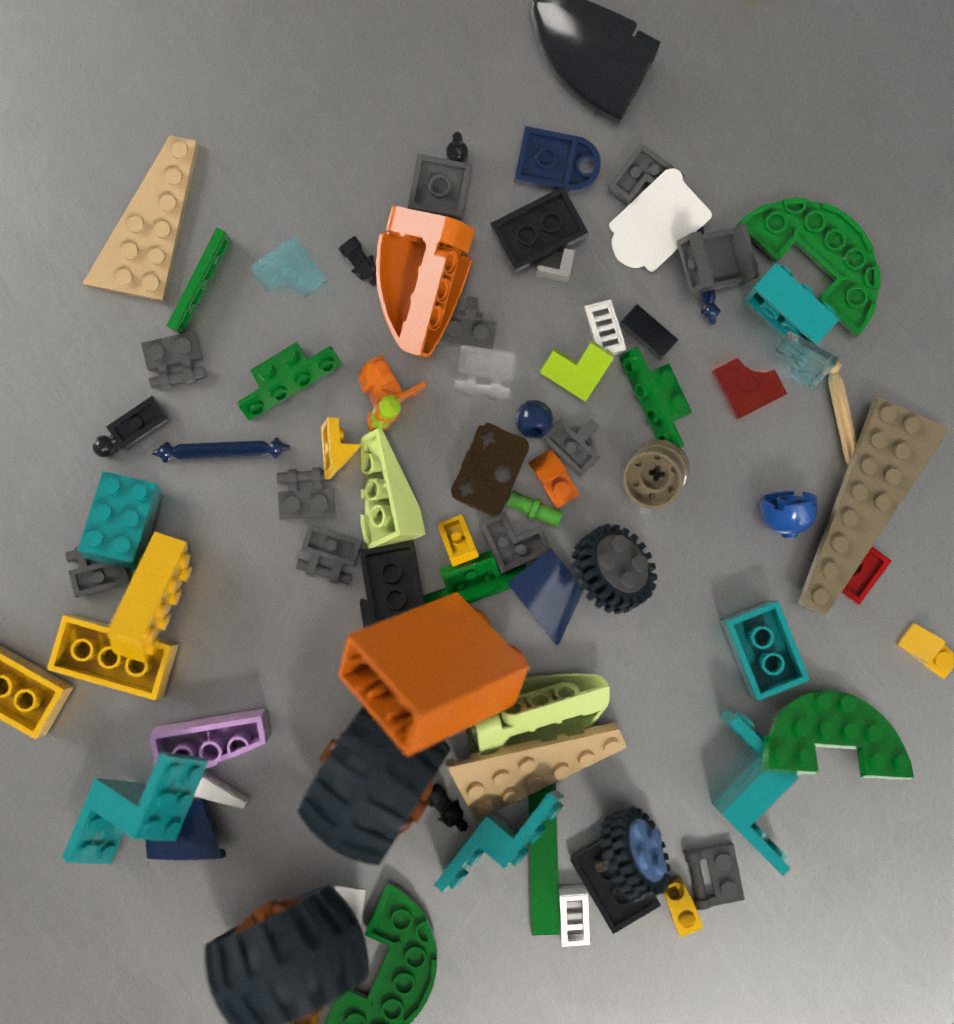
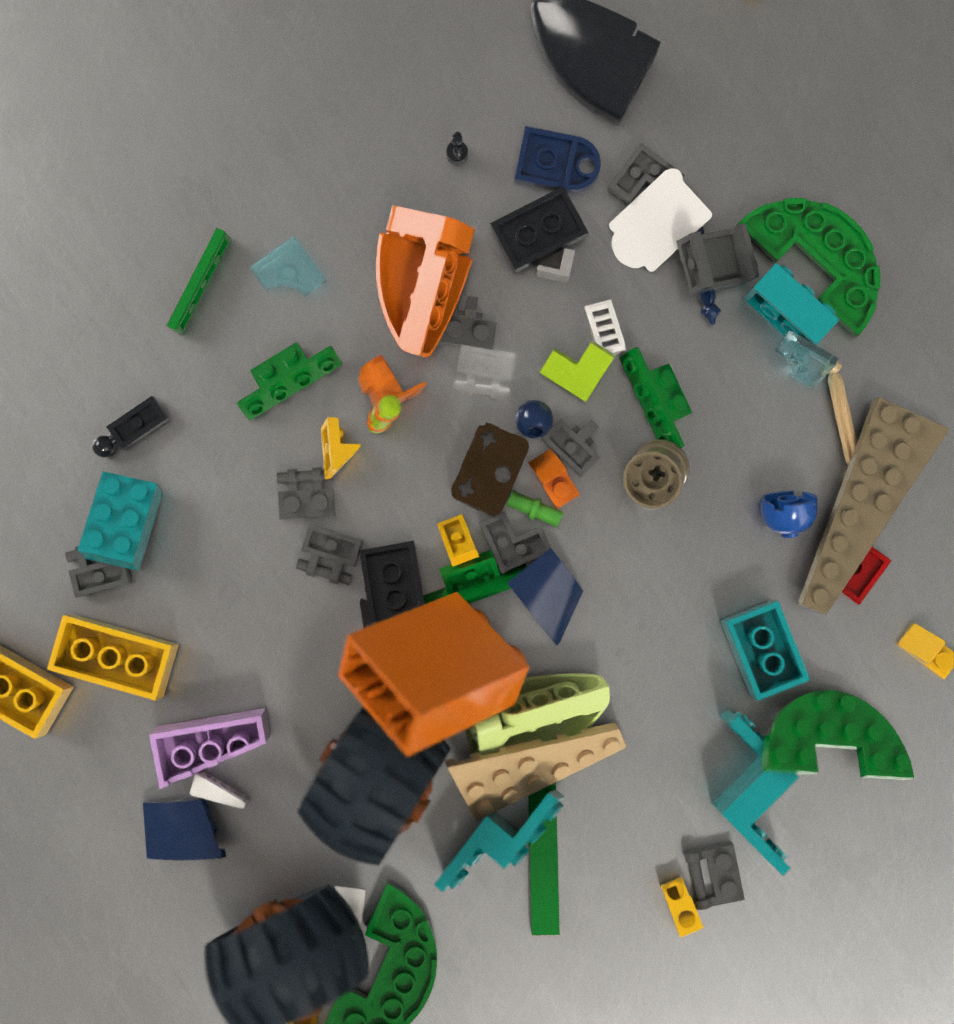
teal bracket [62,752,208,865] -> none
tan wing [82,135,198,302] -> none
yellow brick [107,531,192,663] -> none
dark grey plate [141,331,206,389] -> none
dark blue wheel [152,438,290,463] -> none
black piece [338,236,377,287] -> none
yellowish green wedge [361,428,426,549] -> none
dark grey plate [408,154,472,220] -> none
black piece [428,783,468,832] -> none
white slope [559,883,590,947] -> none
black plate [570,839,661,934] -> none
wheel [571,524,657,614] -> none
black wheel [595,807,670,902] -> none
black slope [619,304,678,360] -> none
clear red tile [712,358,787,420] -> none

